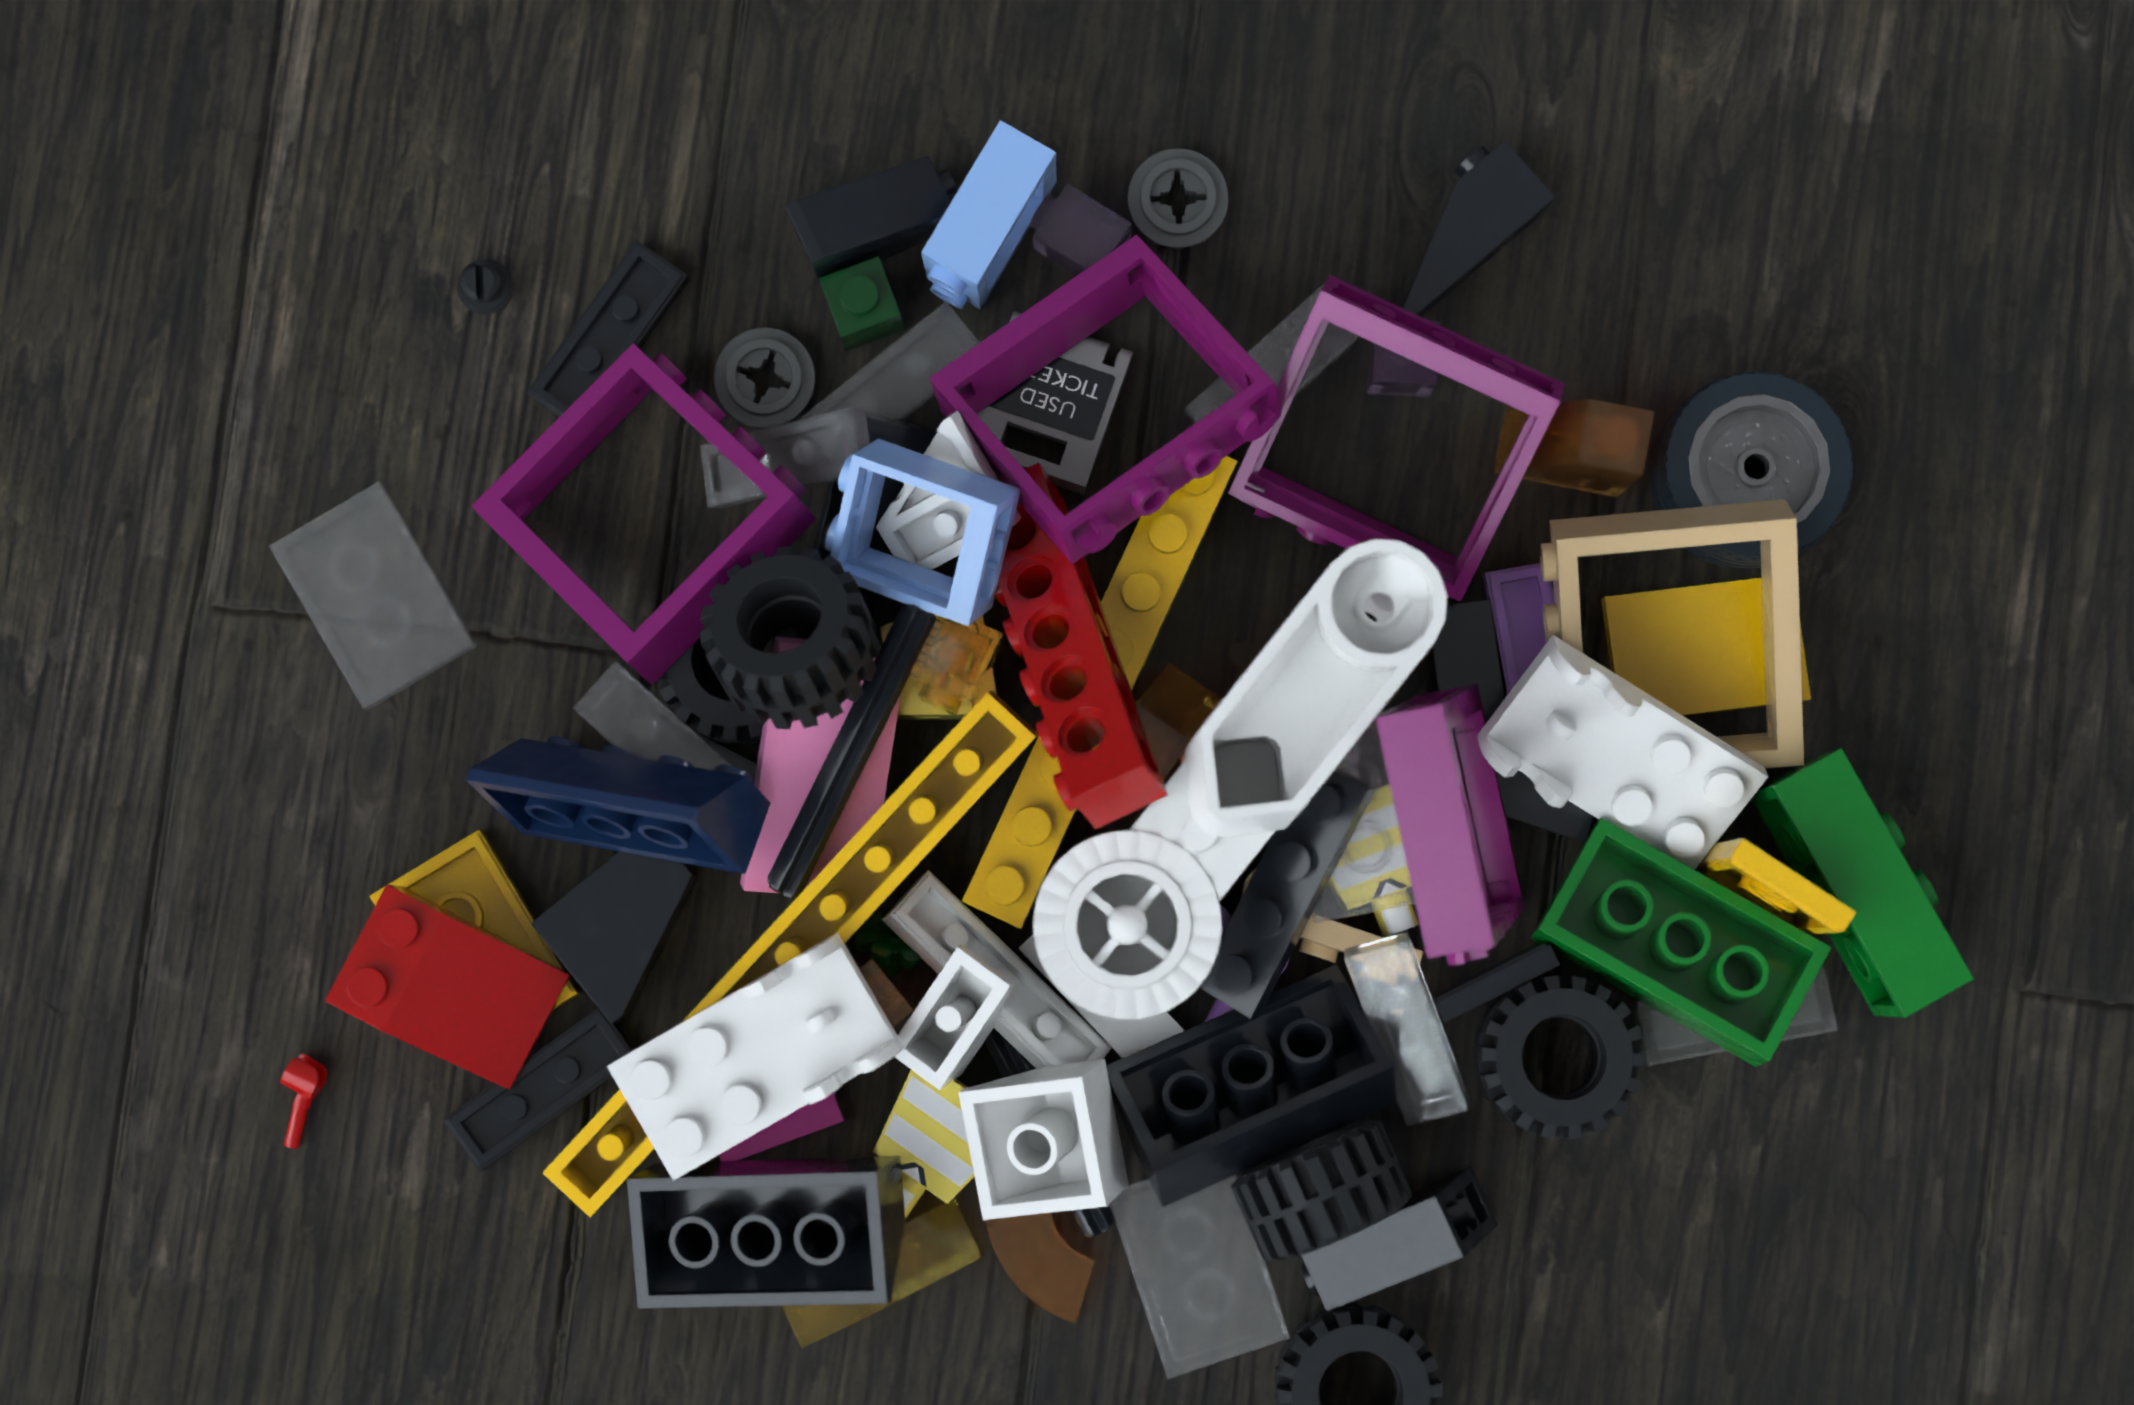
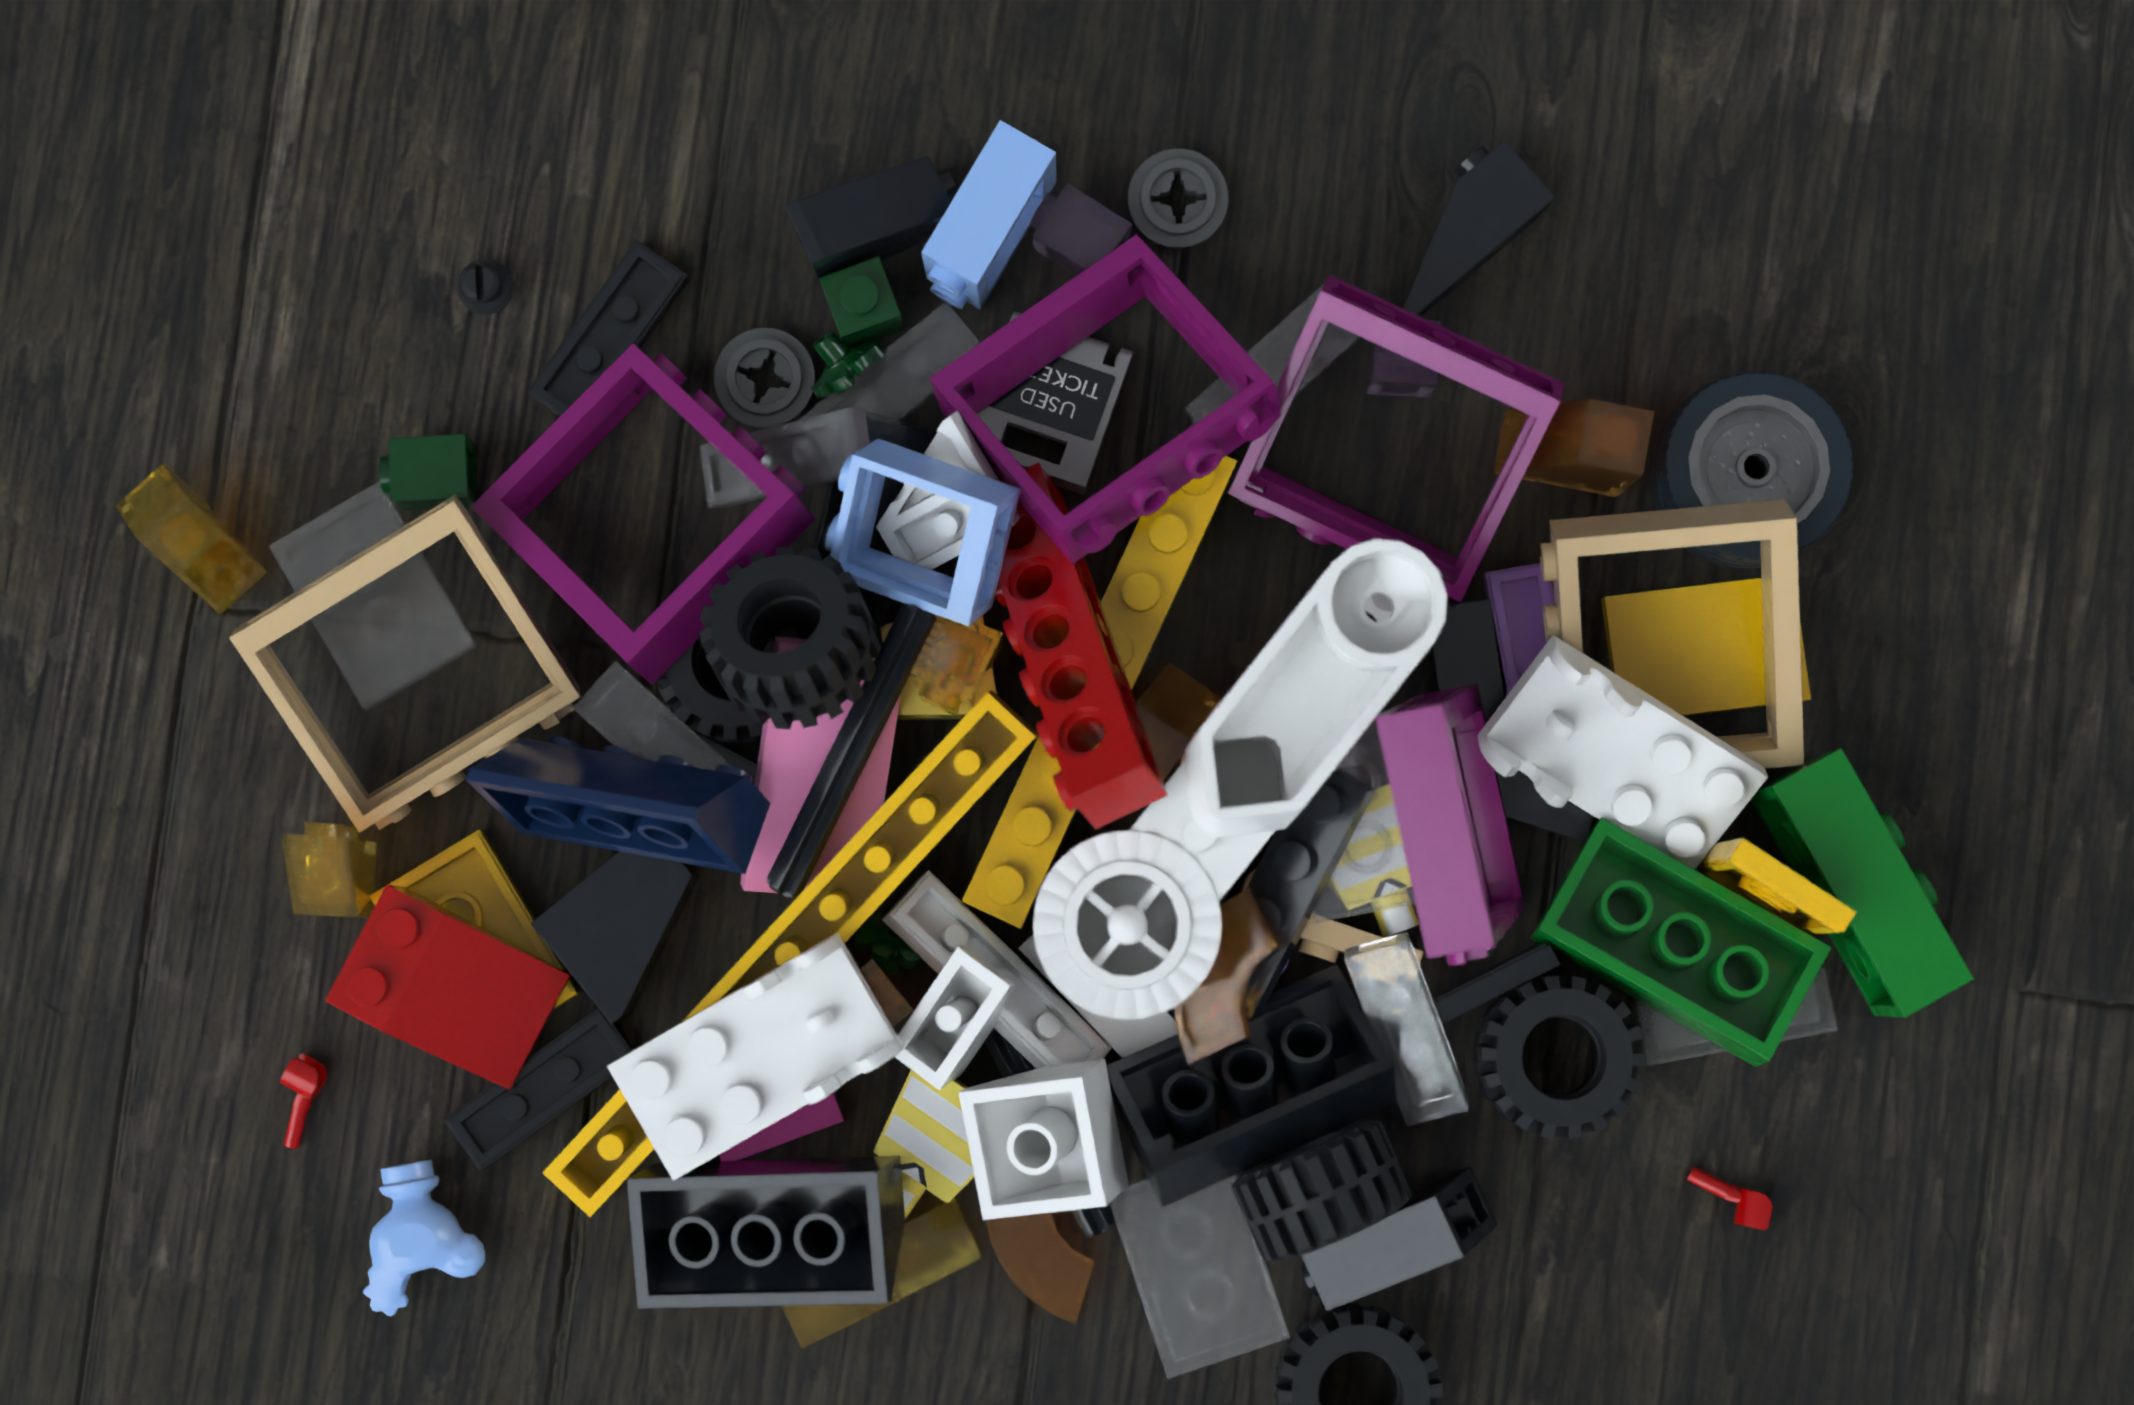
none -> clear yellow slope [116,463,267,615]
none -> tan window [229,494,580,833]
none -> clear yellow slope [283,822,377,918]
none -> light blue animal [363,1159,485,1316]
none -> dark green brick [379,434,478,511]
none -> dark green plant [811,330,884,397]
none -> clear orange tile [1175,889,1279,1065]
none -> red hand [1686,1166,1773,1230]

